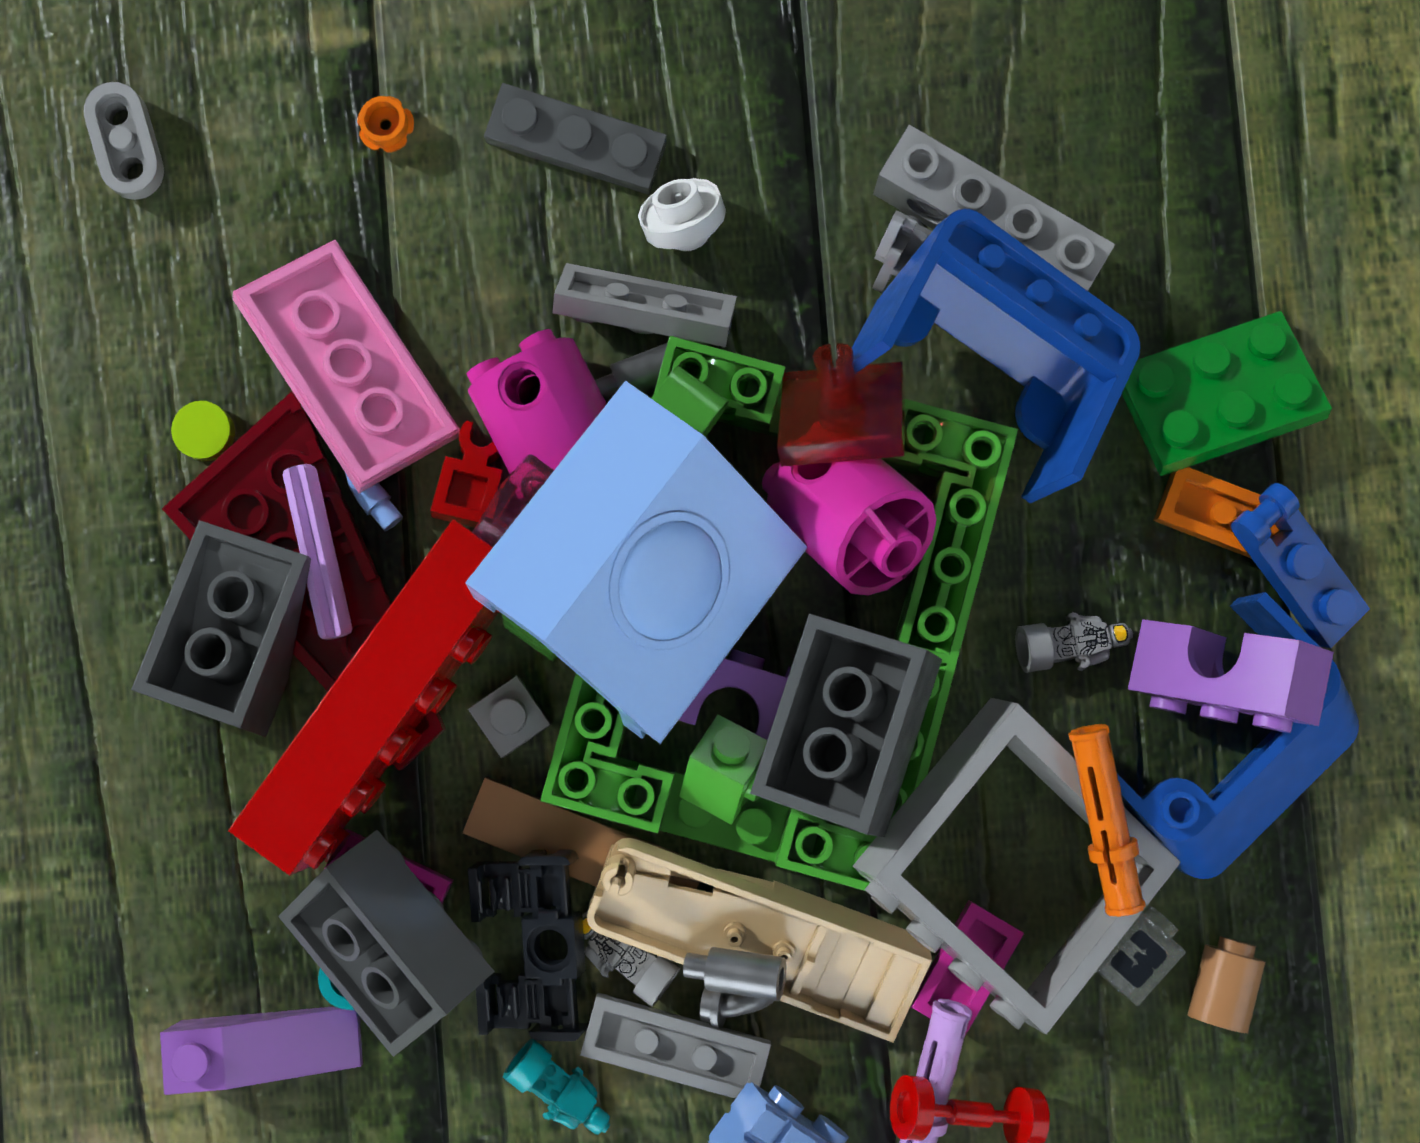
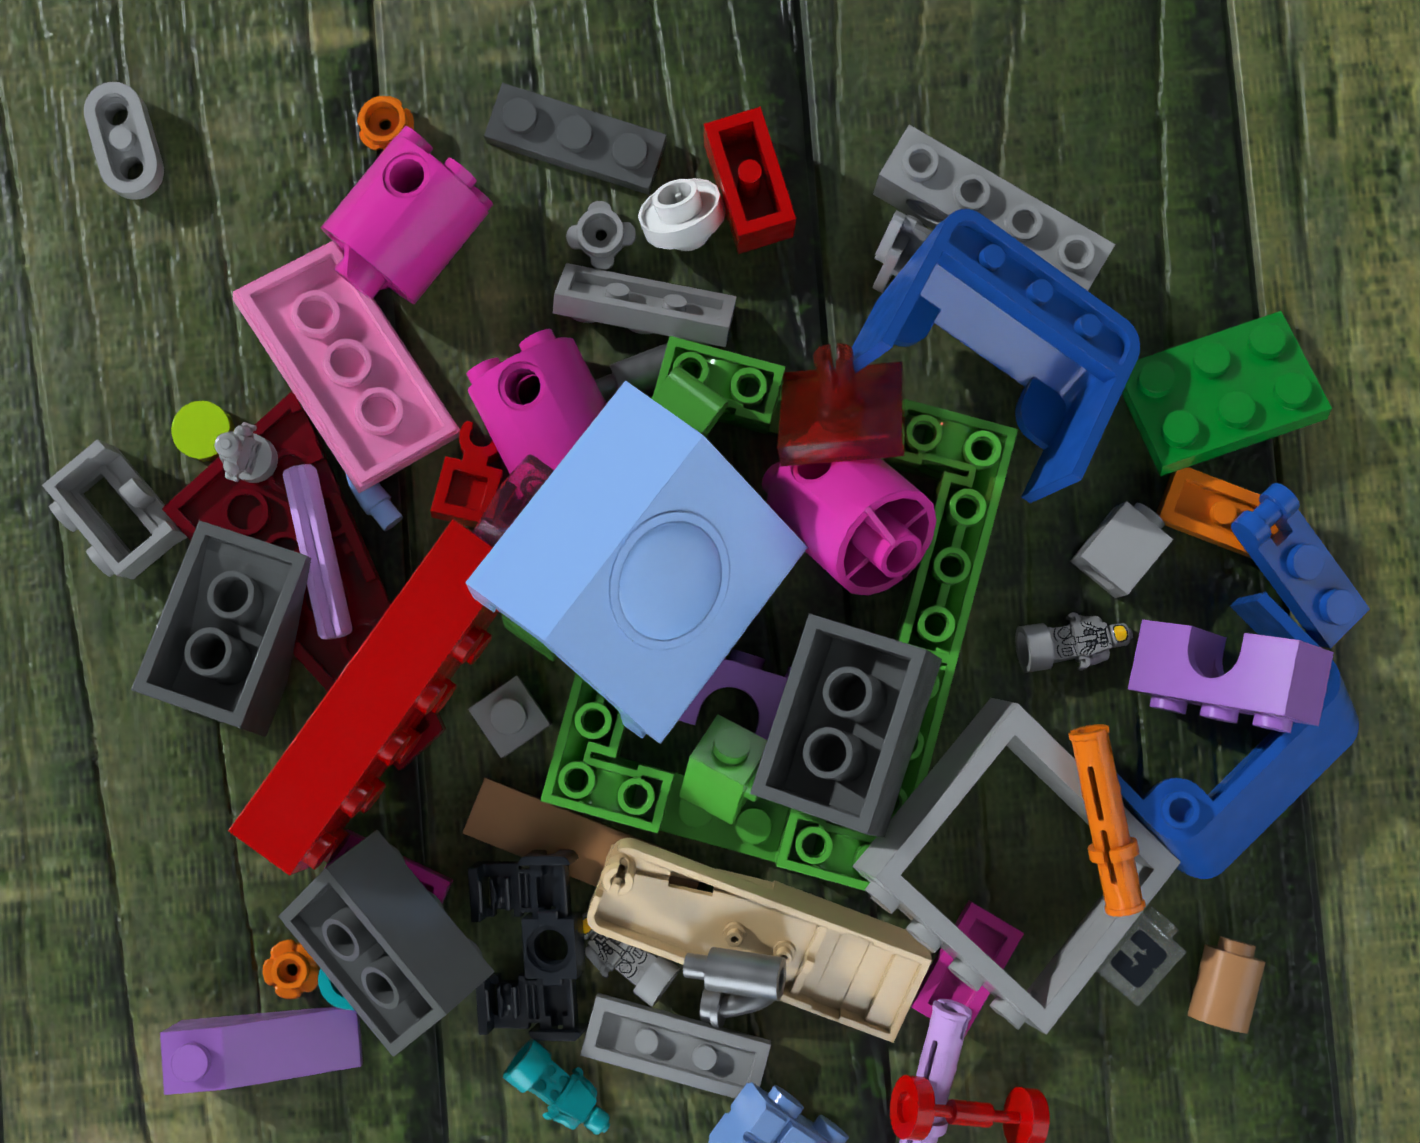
none -> light grey window [42,439,187,579]
none -> light grey piece [214,422,278,483]
none -> orange plate [263,939,320,999]
none -> dark pink cylinder [320,126,493,304]
none -> light grey plate [566,201,636,270]
none -> red brick [704,106,796,254]
none -> light grey brick [1070,501,1173,598]

